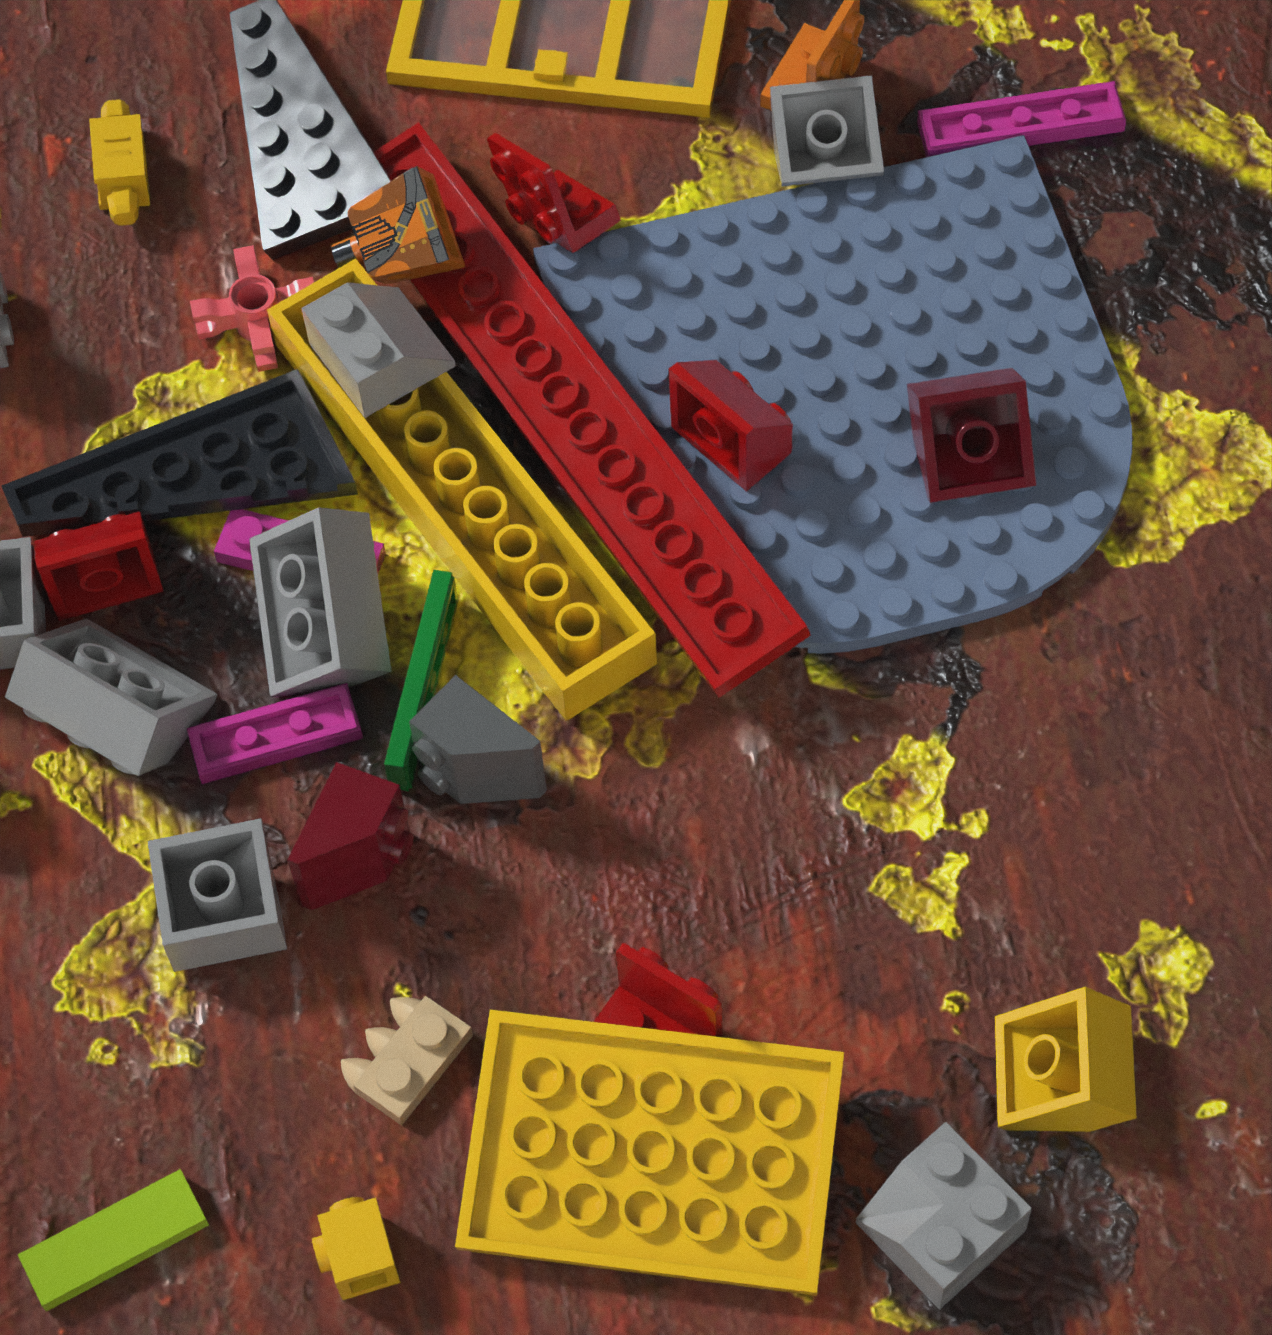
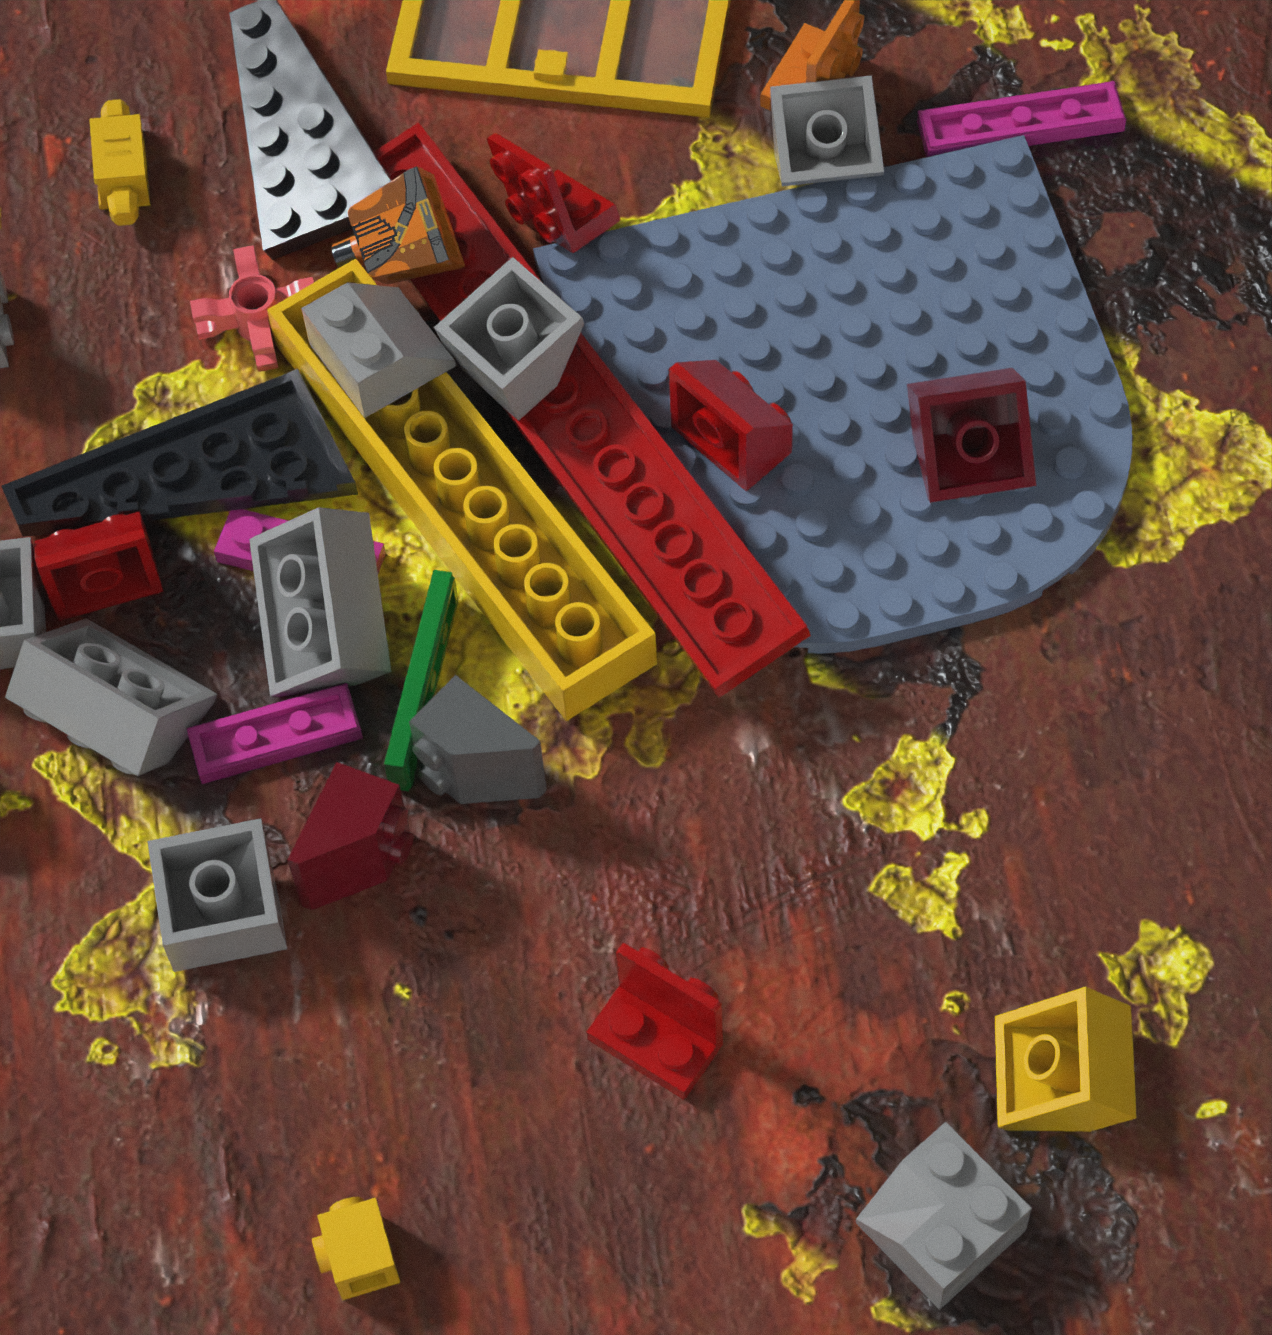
lime tile [18,1169,209,1312] -> none
tan plate [341,996,473,1126] -> none
yellow plate [455,1010,844,1296] -> none
none -> light grey slope [434,257,584,421]

